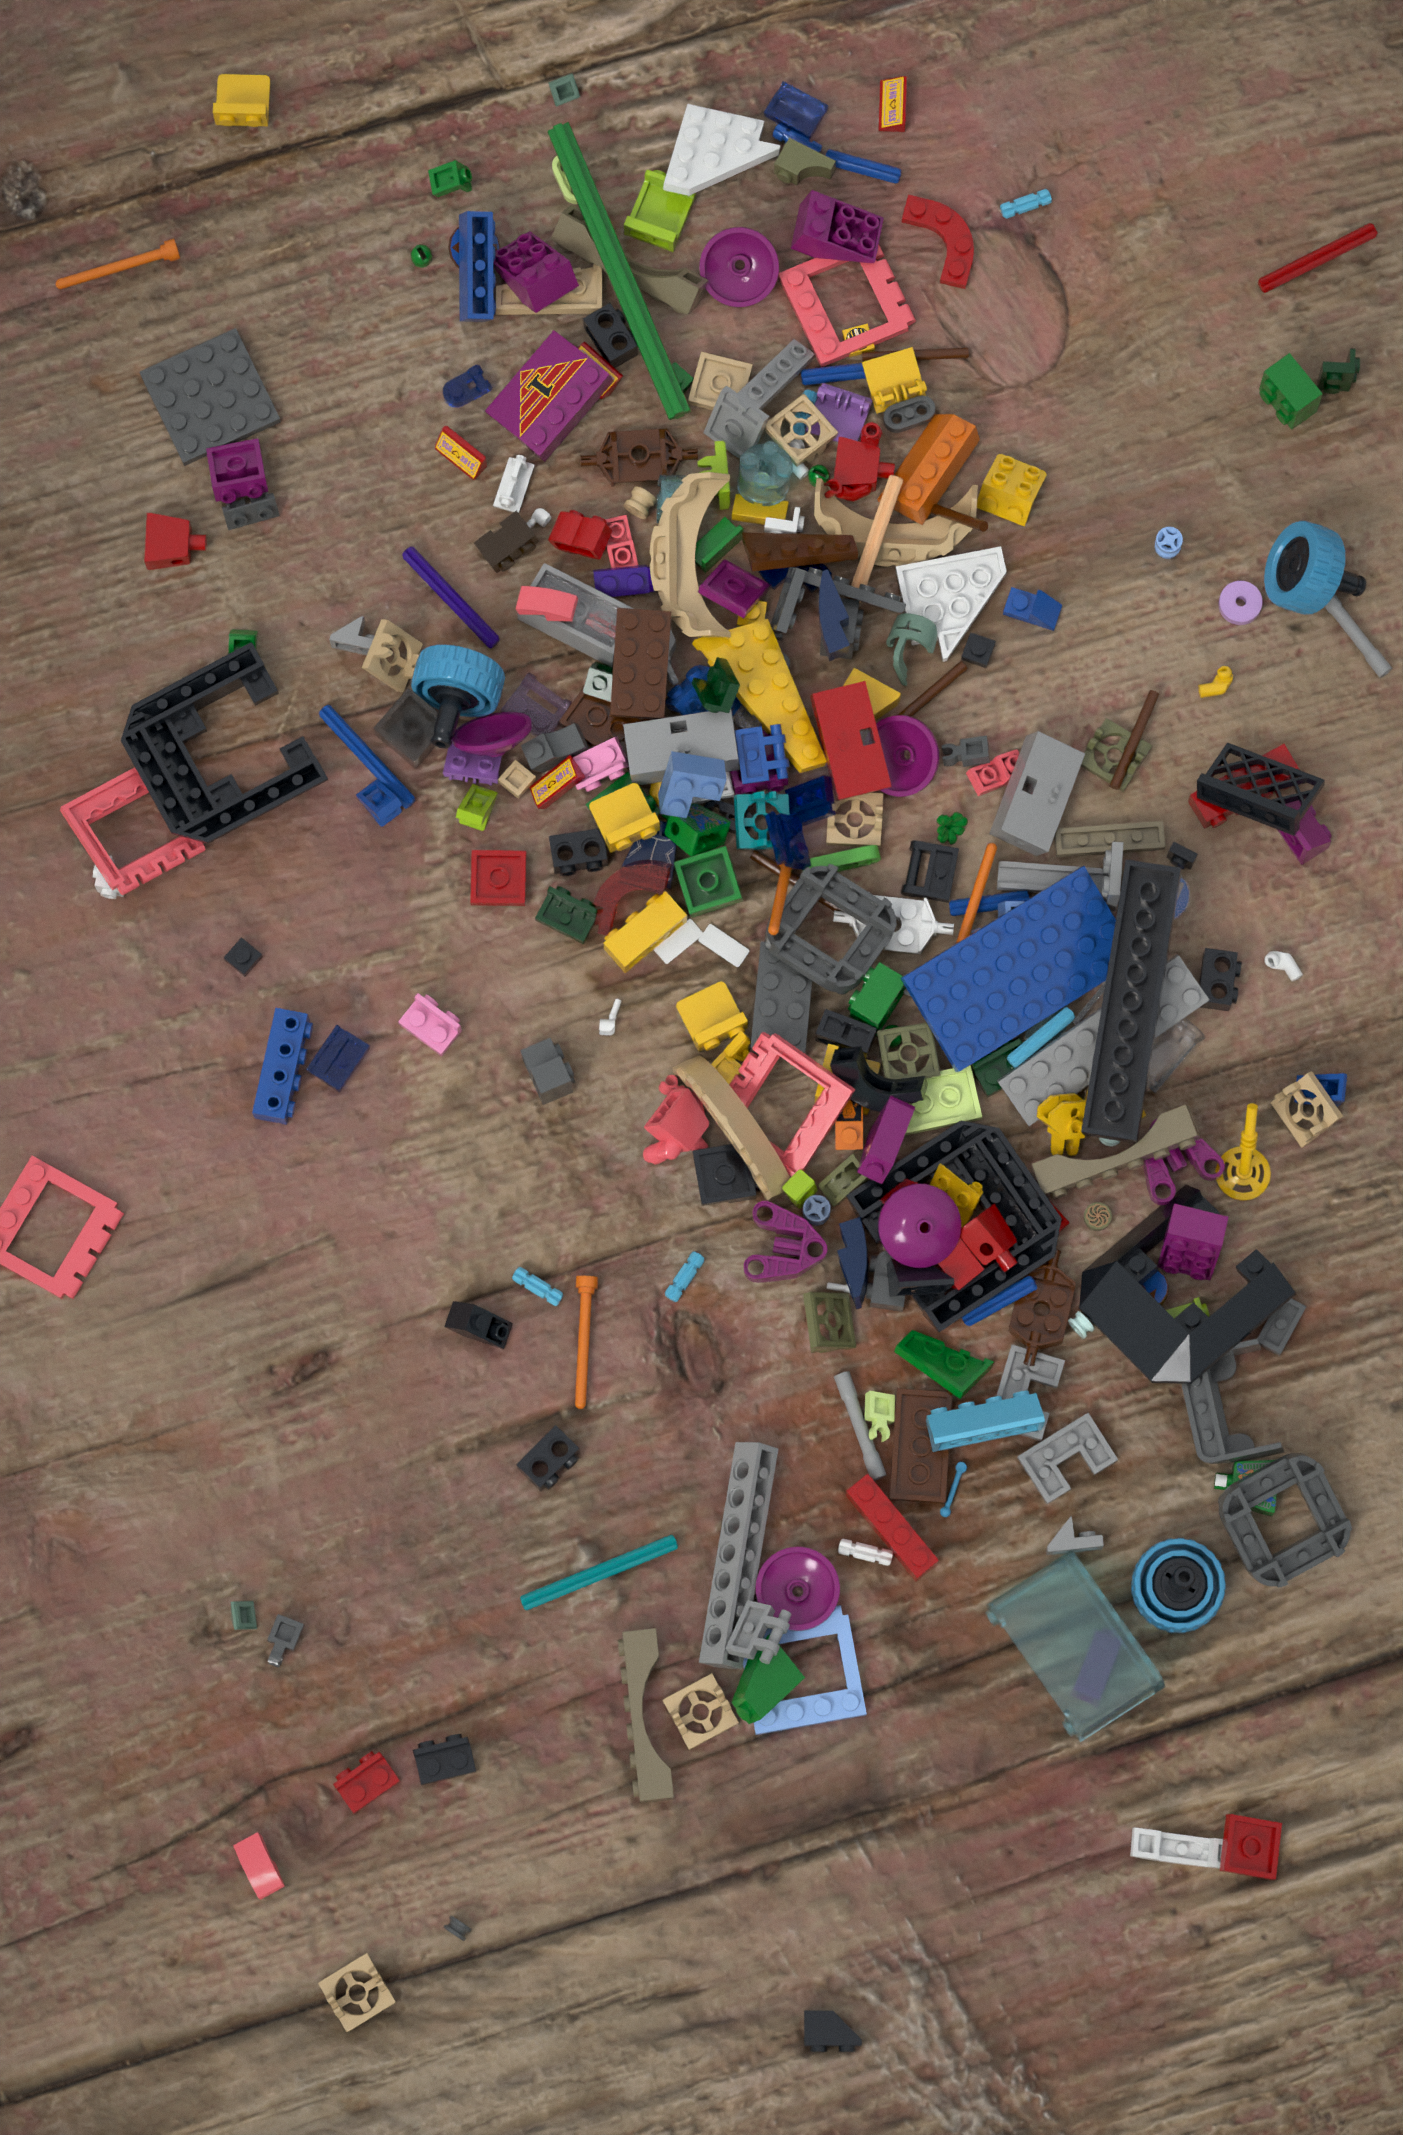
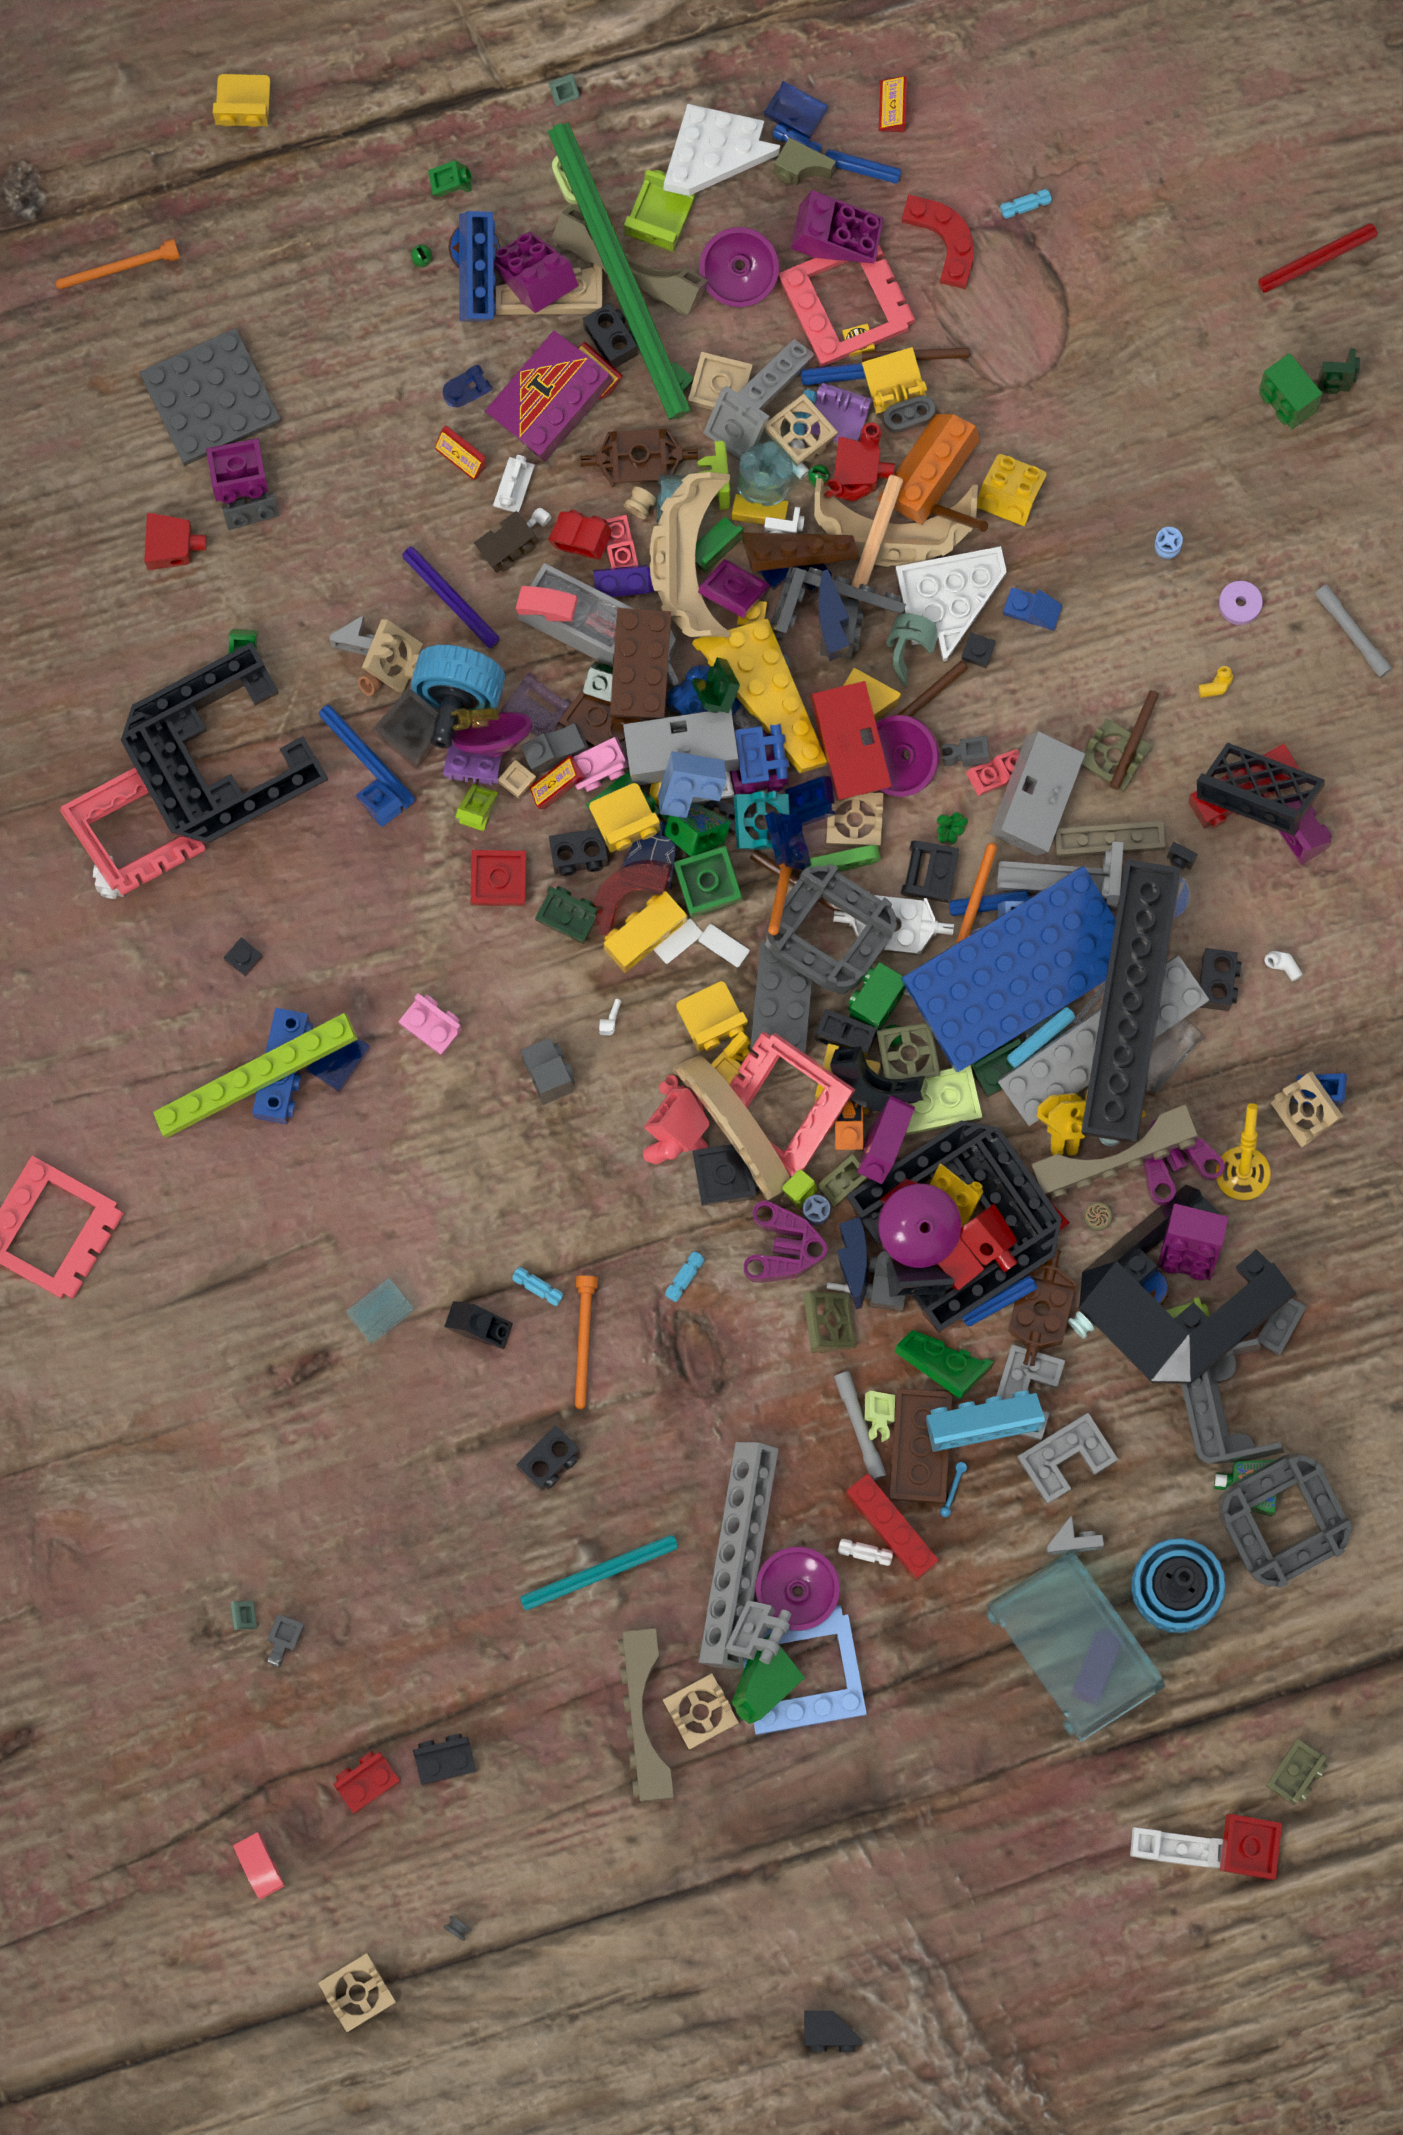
dark azure wheel [1264,521,1367,615] -> none
none -> lime plate [153,1013,358,1138]
none -> clear light blue plate [346,1278,414,1344]
none -> nougat hinge [358,672,382,696]
none -> clear yellow plate [451,708,499,731]
none -> olive bracket [1266,1739,1328,1806]

